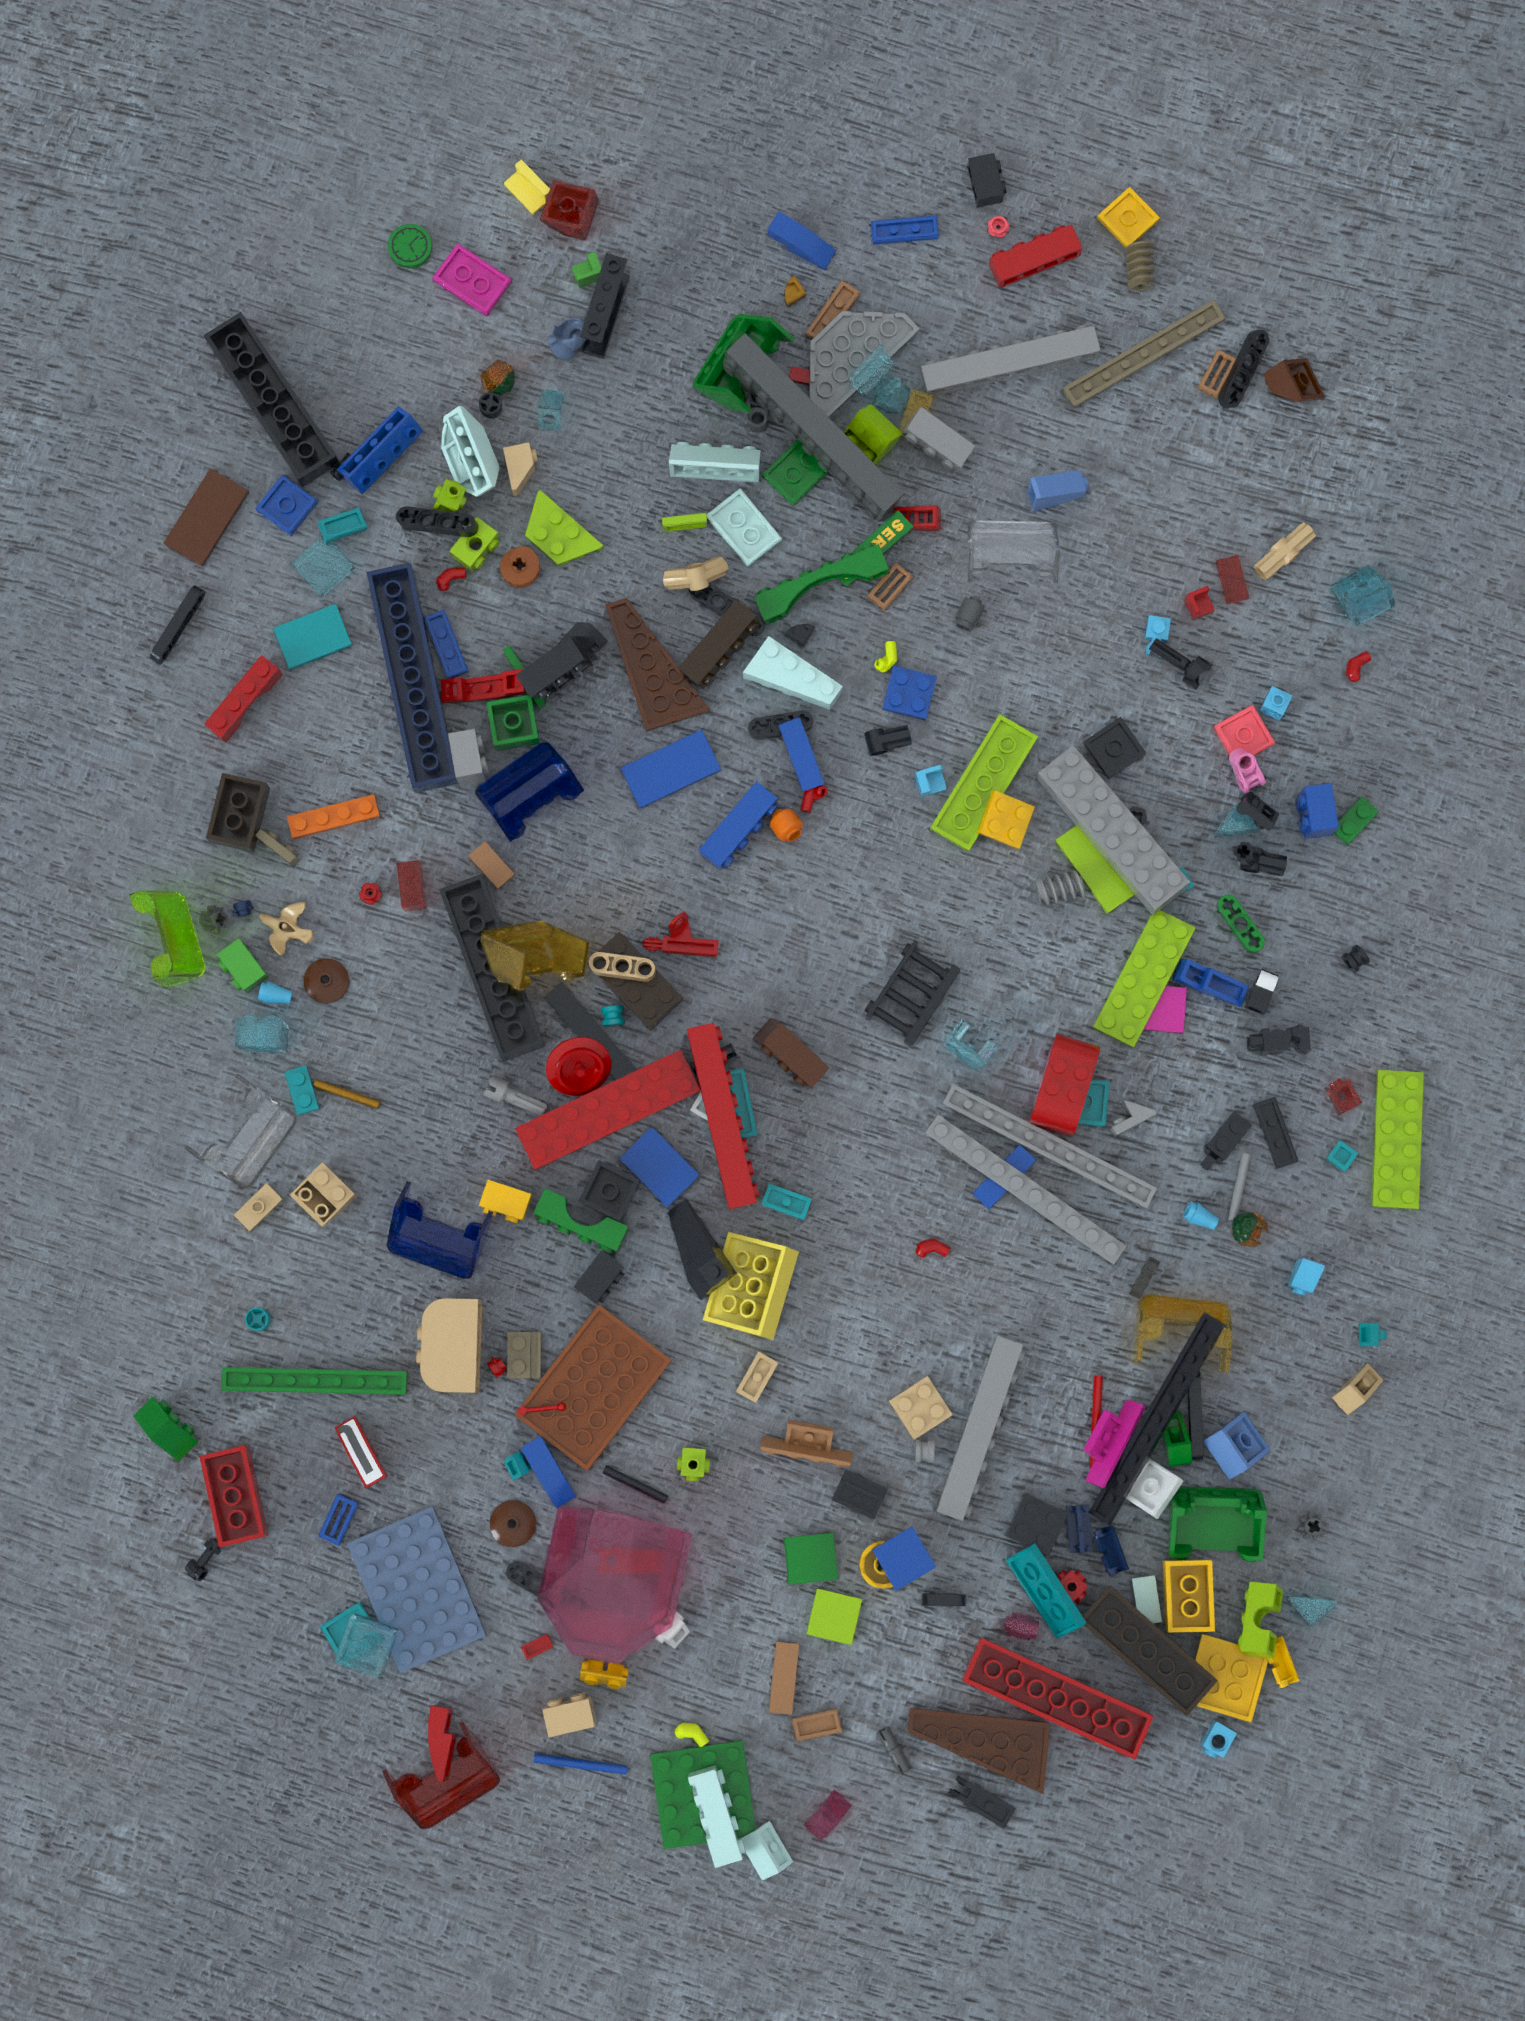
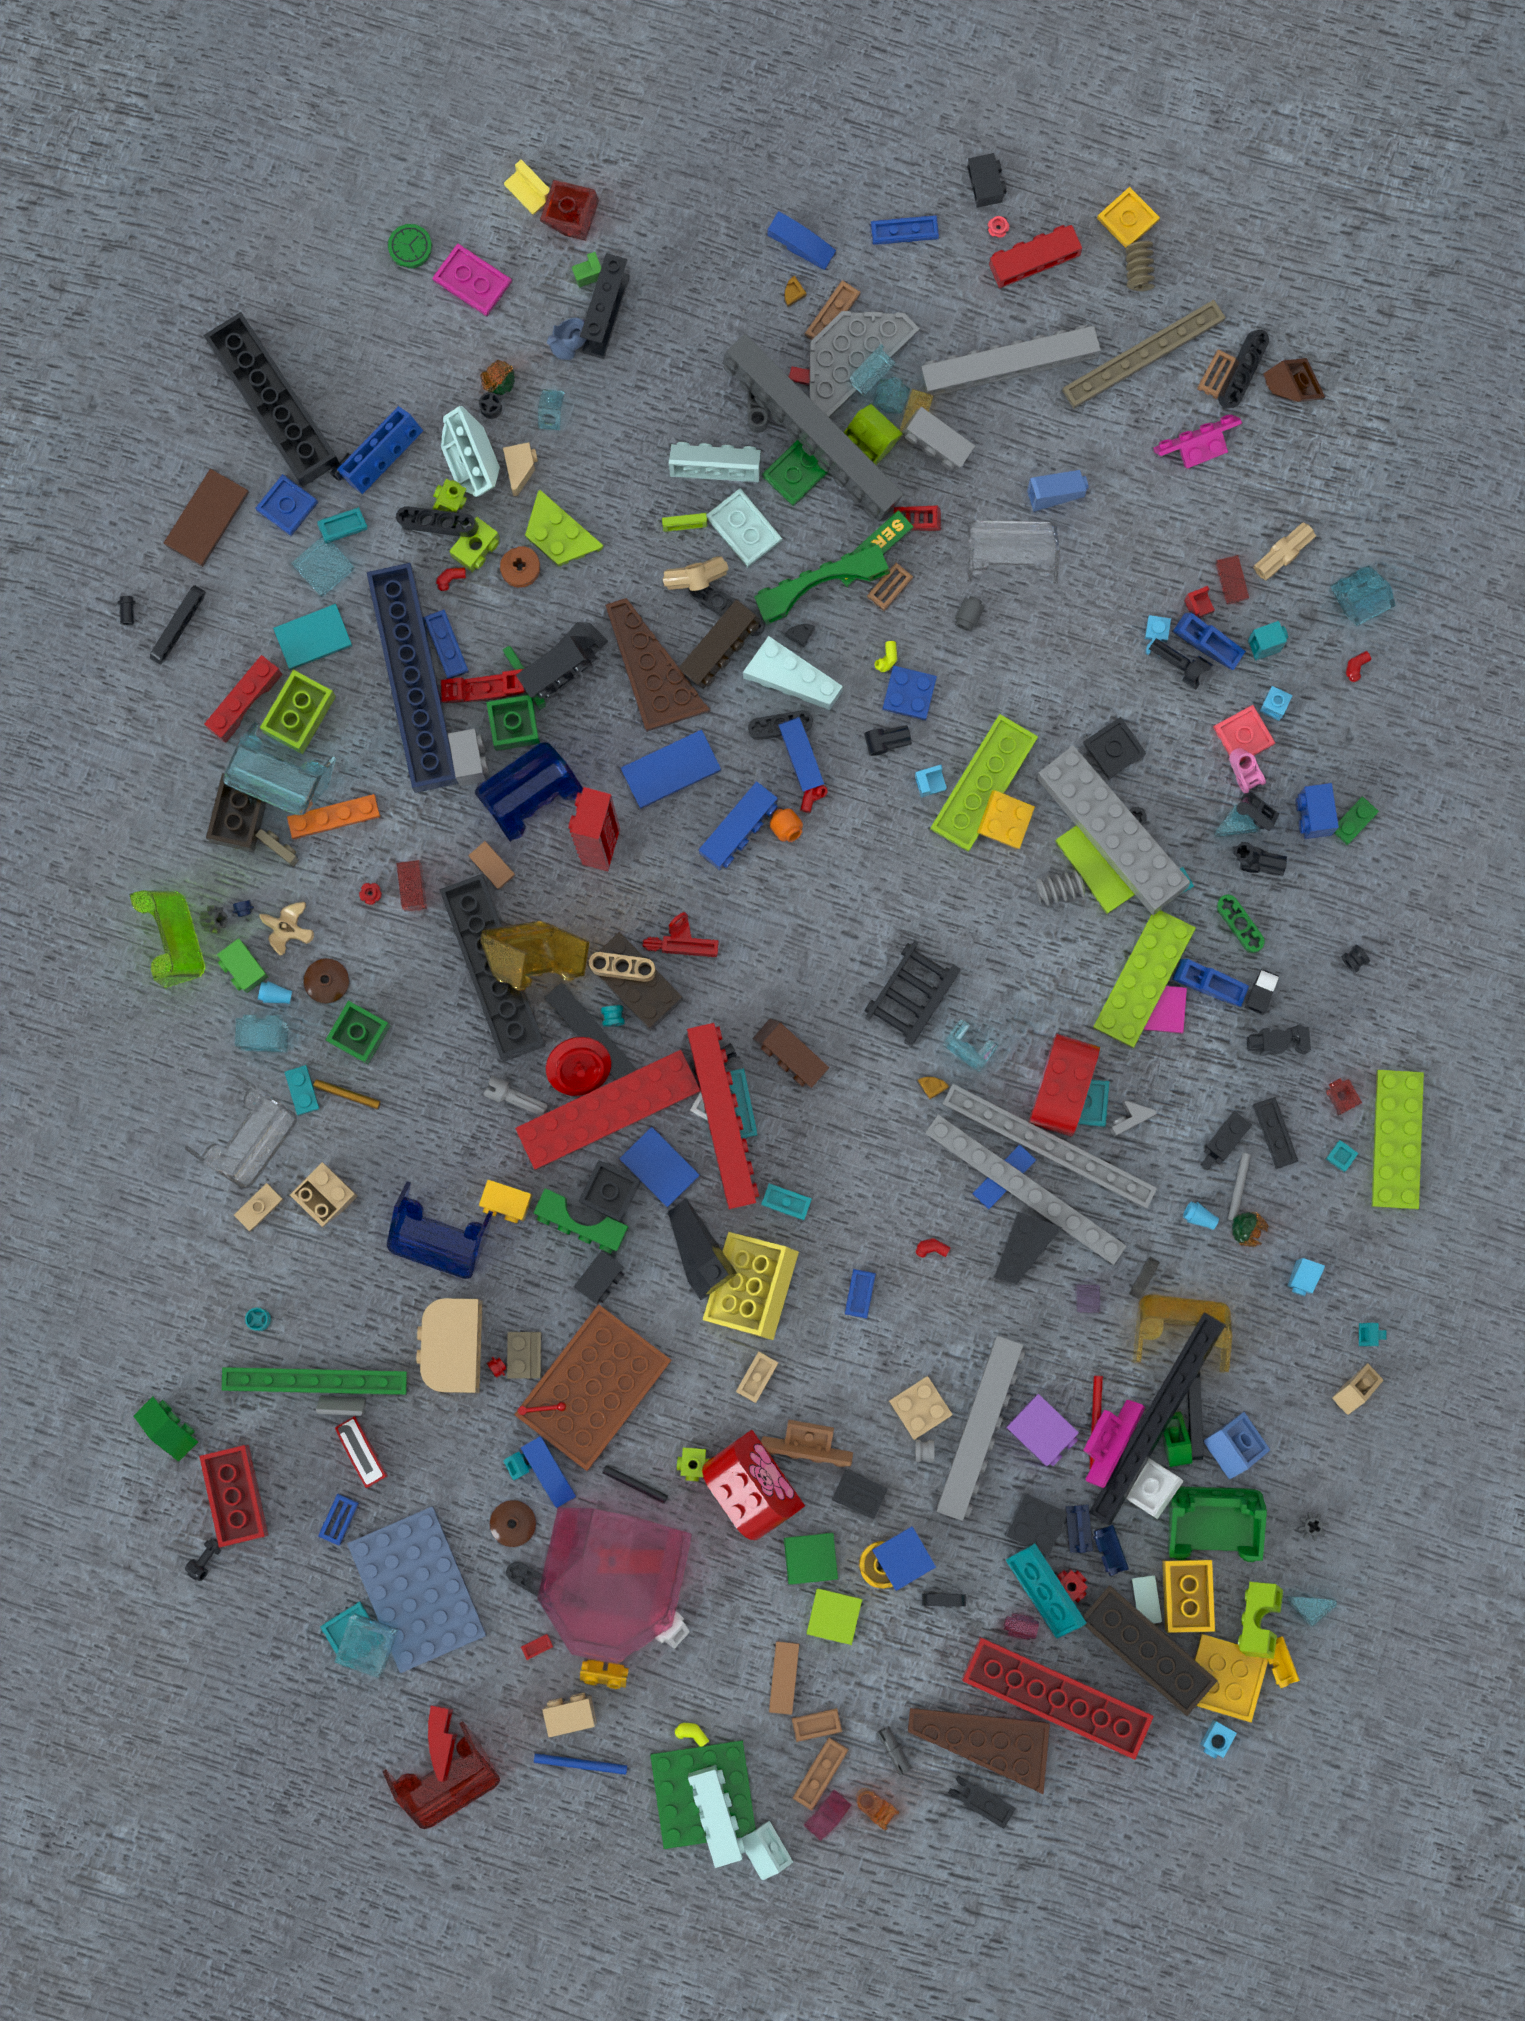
green windscreen [693,314,795,413] -> none
none -> black pin [118,596,136,625]
none -> clear light blue windscreen [223,722,336,815]
none -> lime brick [260,670,336,754]
none -> light grey slope [316,1396,366,1416]
none -> green brick [325,1000,391,1065]
none -> red brick [568,787,620,872]
none -> red brick [702,1430,805,1541]
none -> medium nougat tile [792,1737,849,1810]
none -> blue plate [845,1269,876,1319]
none -> clear orange piece [855,1788,900,1831]
none -> pearl gold tile [918,1077,949,1100]
none -> black wedge [994,1212,1062,1286]
none -> medium lavender brick [1005,1394,1079,1466]
none -> clear purple panel [1075,1285,1100,1313]
none -> dark pink bracket [1153,414,1242,469]
none -> blue slope [1172,612,1246,670]
none -> teal brick [1247,621,1288,661]

